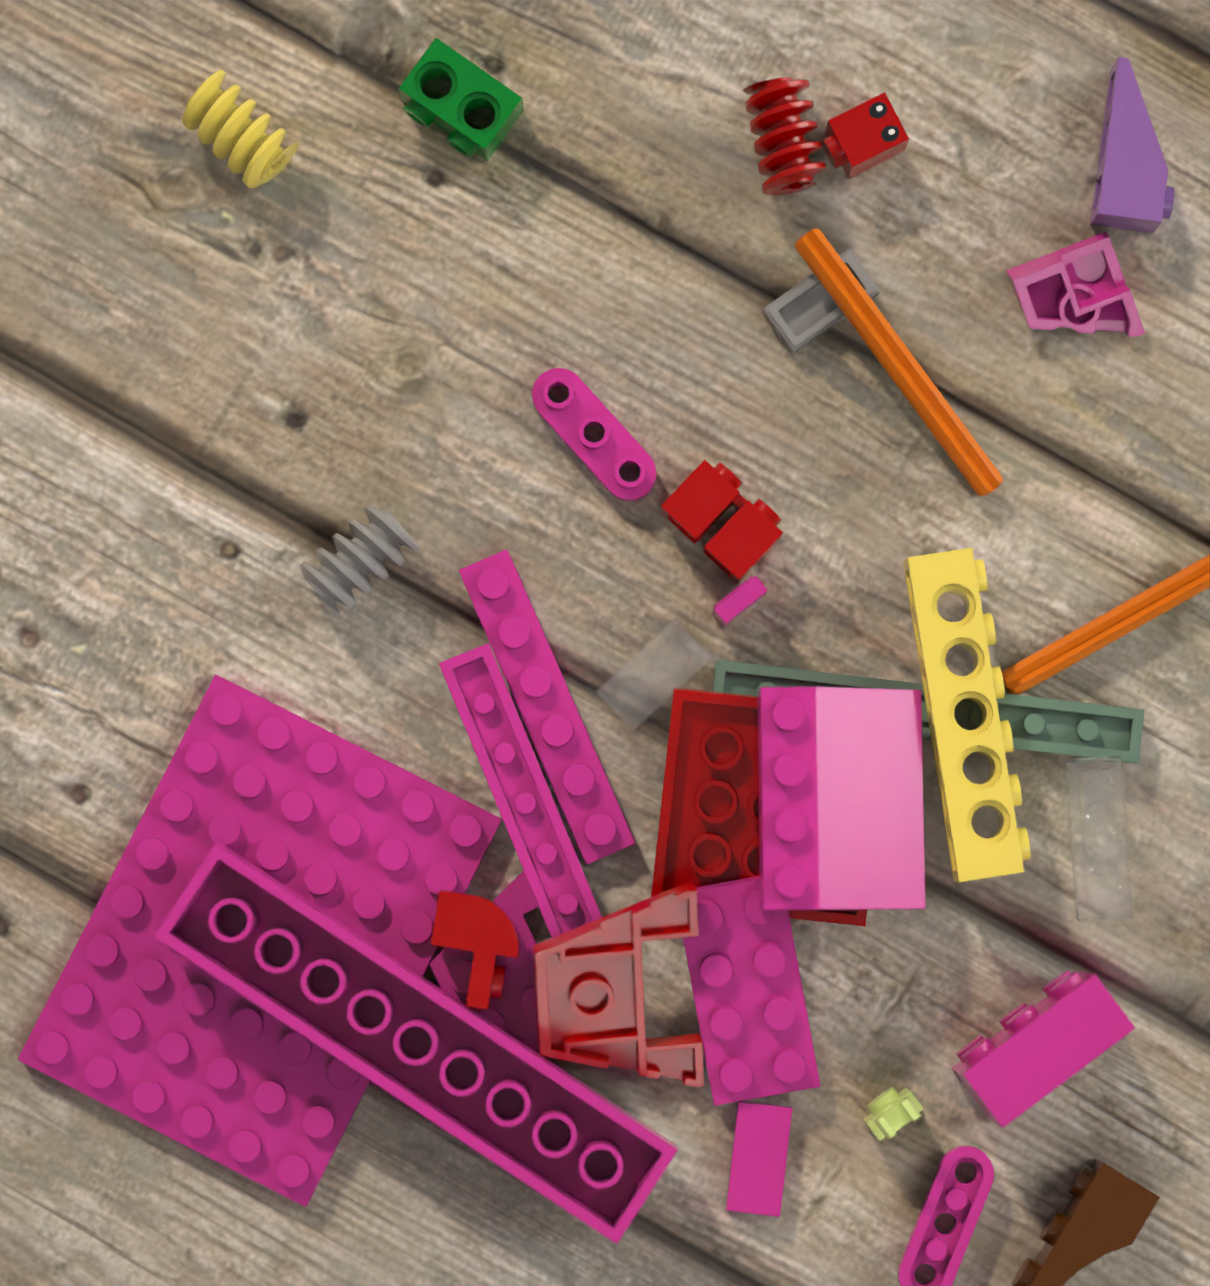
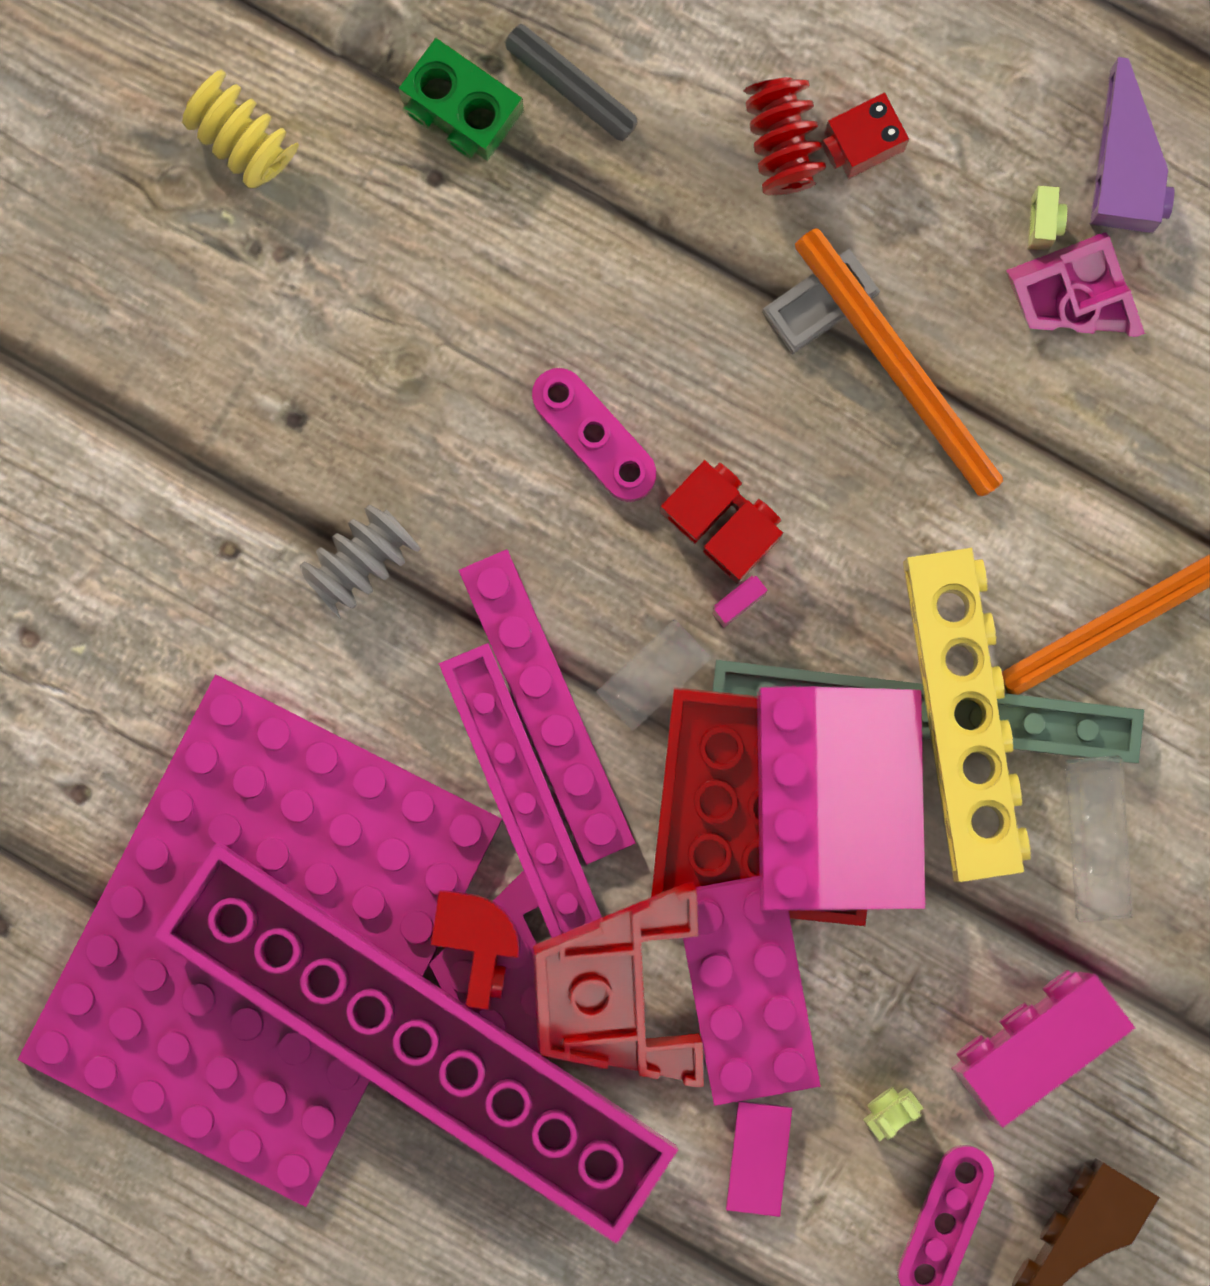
none -> dark grey axle [505,24,638,141]
none -> yellowish green plate [1028,186,1067,251]

